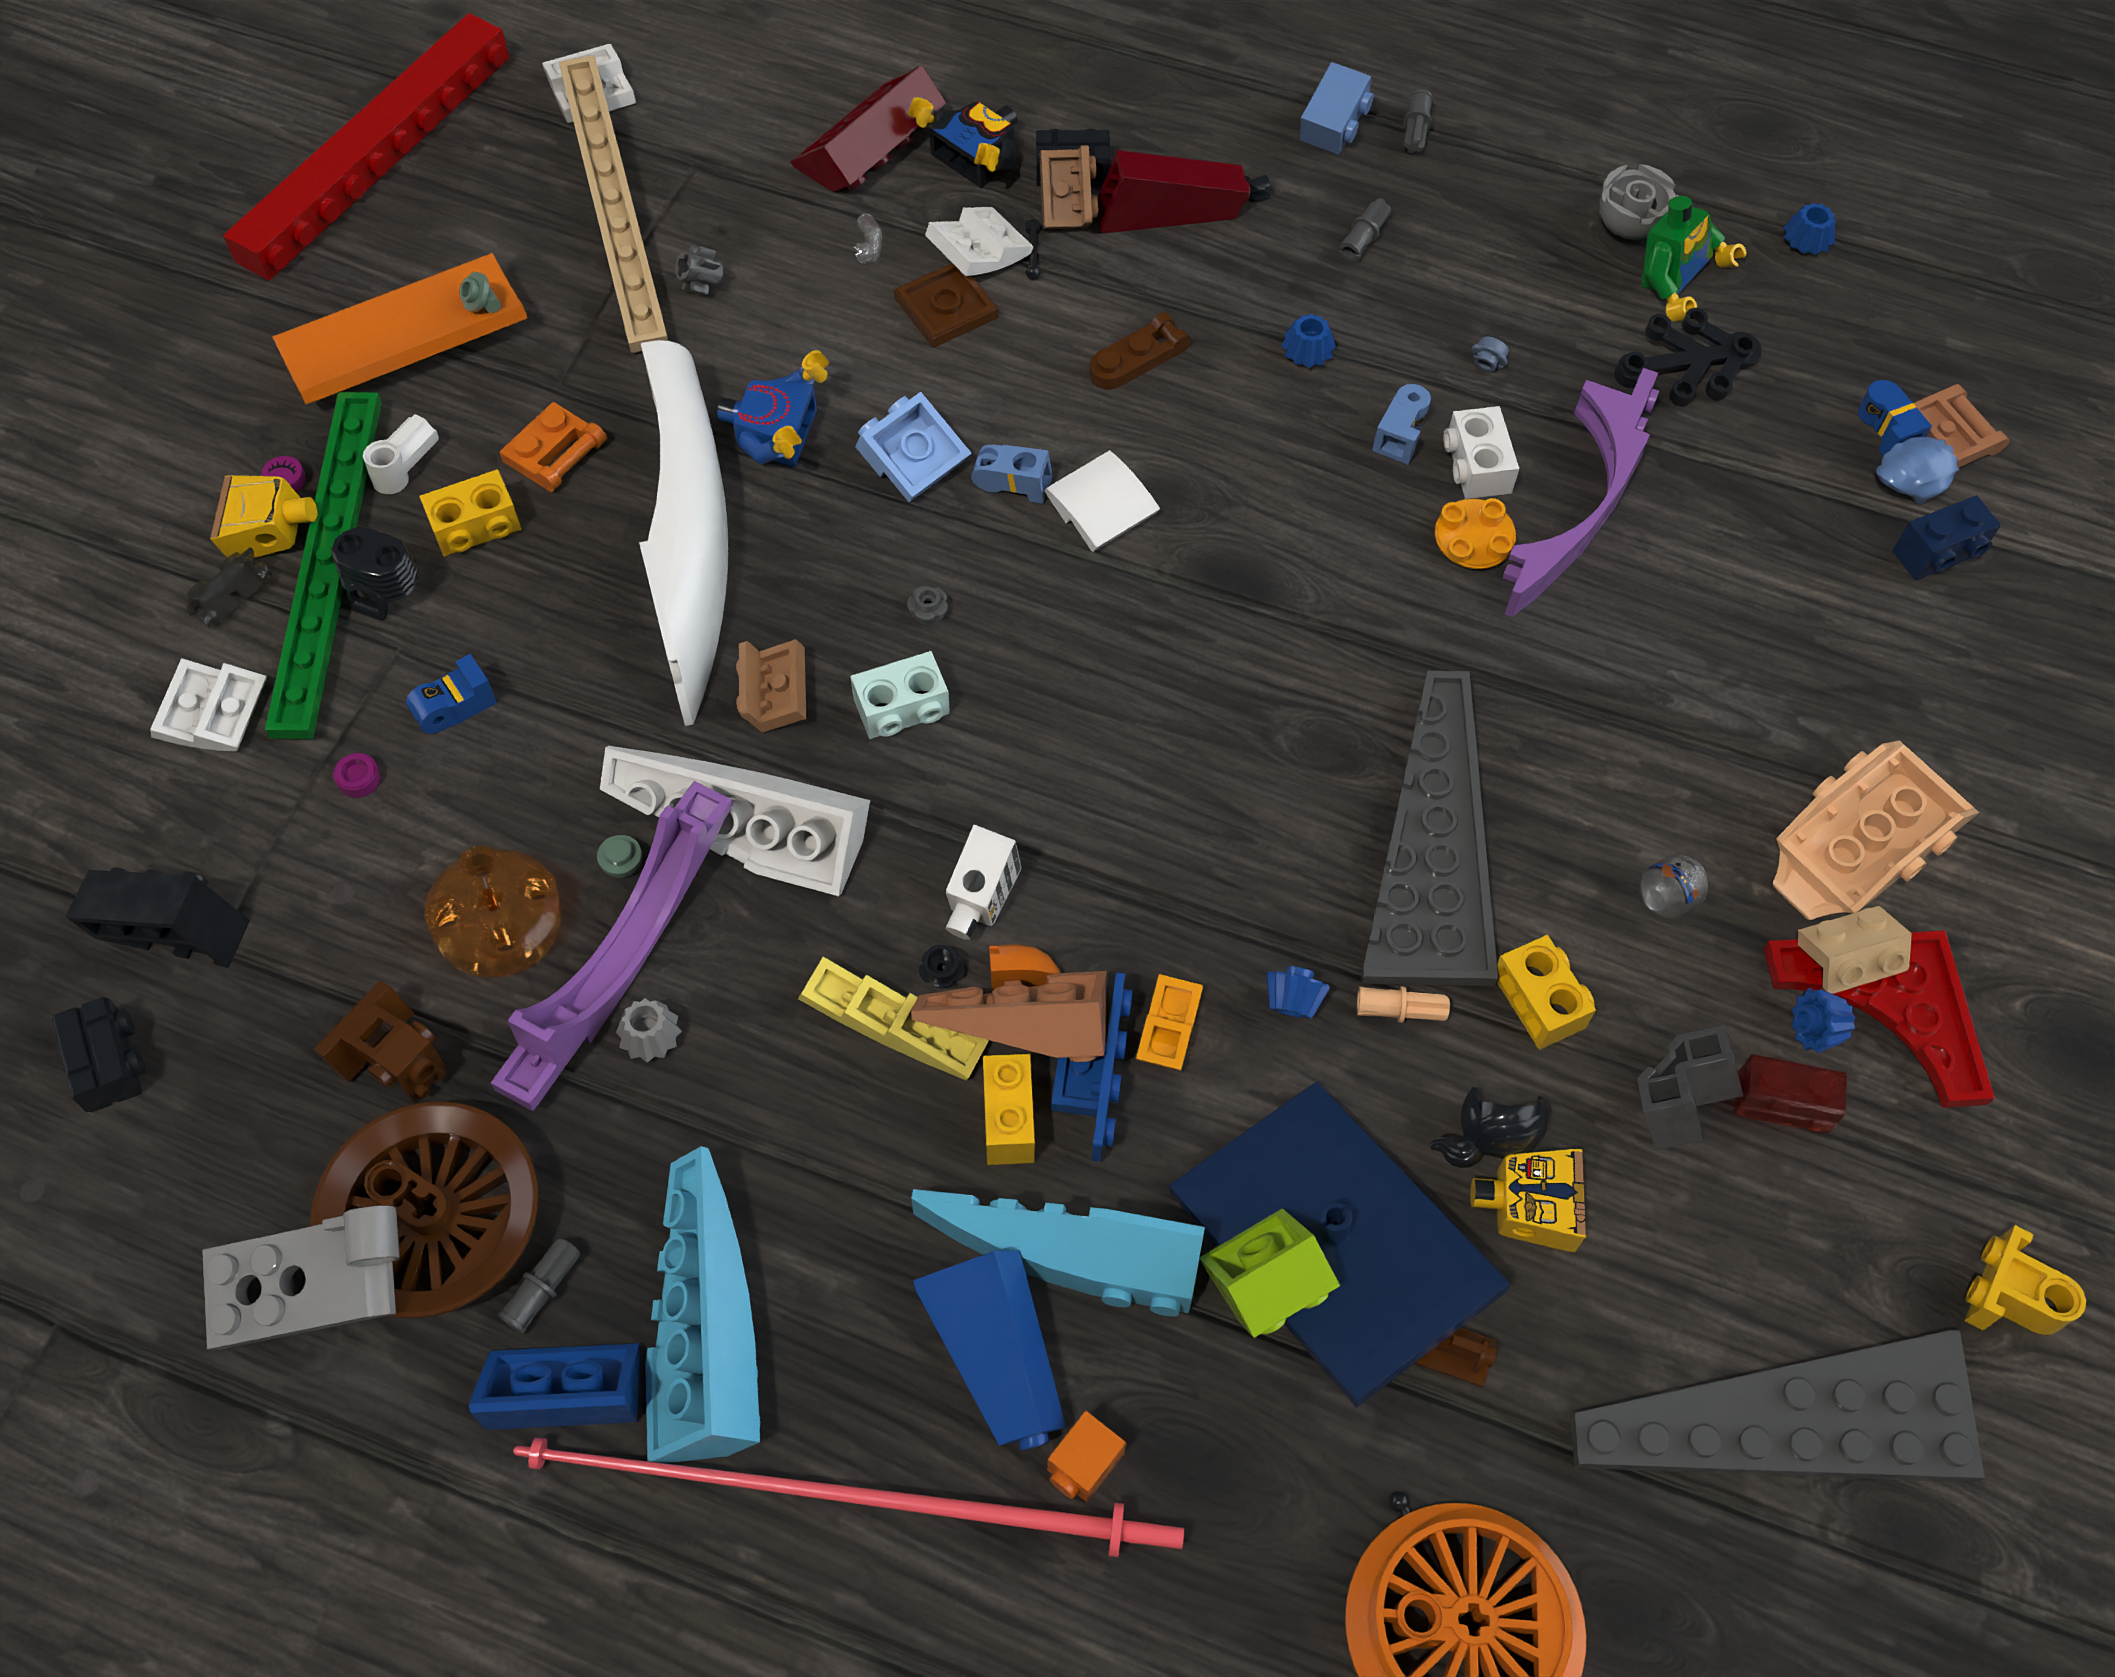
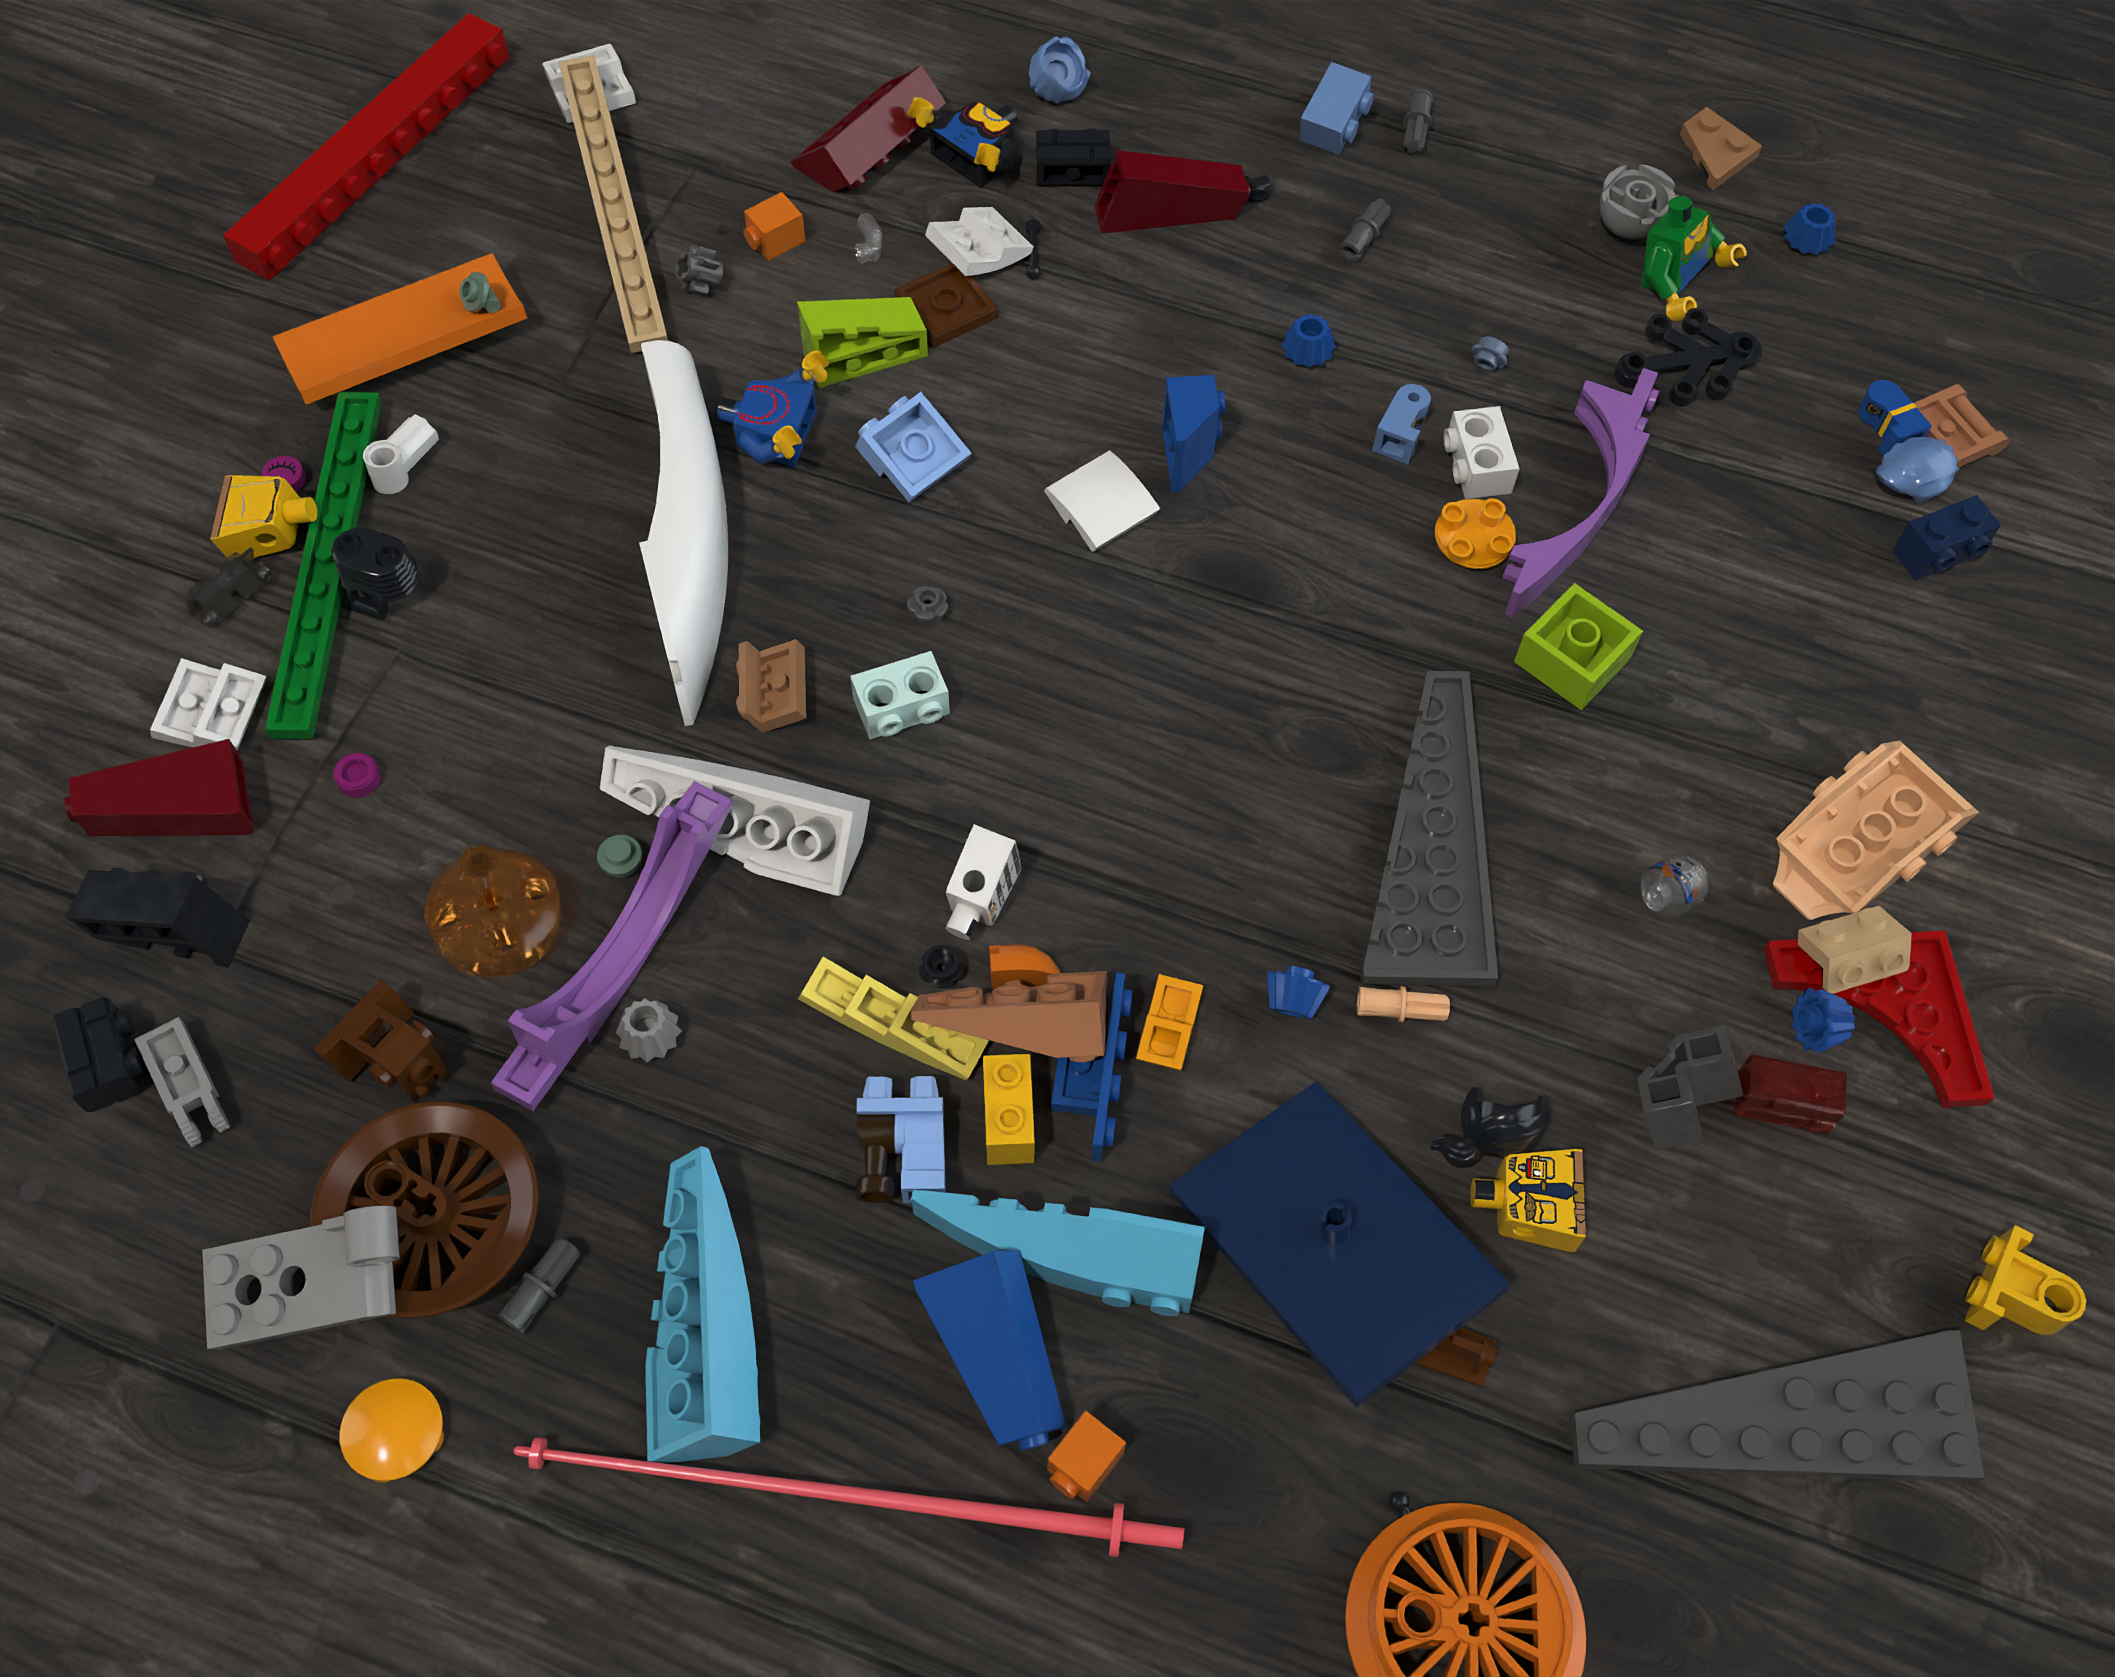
blue leg [406,654,497,734] -> none
yellow brick [419,469,522,557] -> none
blue slope [469,1343,640,1430] -> none
orange plate [499,402,607,492] -> none
medium blue leg [971,445,1053,504] -> none
medium nougat bracket [1039,146,1098,230] -> none
reddish brown plate [1089,312,1191,389] -> none
lime slope [1199,1208,1340,1338] -> none
yellow brick [1497,935,1596,1050] -> none
none -> dark red slope [64,739,254,837]
none -> light grey hinge [135,1017,230,1147]
none -> light orange dish [340,1378,444,1483]
none -> orange brick [743,192,806,261]
none -> lime wedge [797,297,928,388]
none -> light blue hips [856,1076,946,1203]
none -> medium blue hair [1029,36,1091,105]
none -> blue slope [1162,374,1225,492]
none -> lime brick [1514,583,1643,710]
none -> medium nougat wing [1680,107,1762,190]

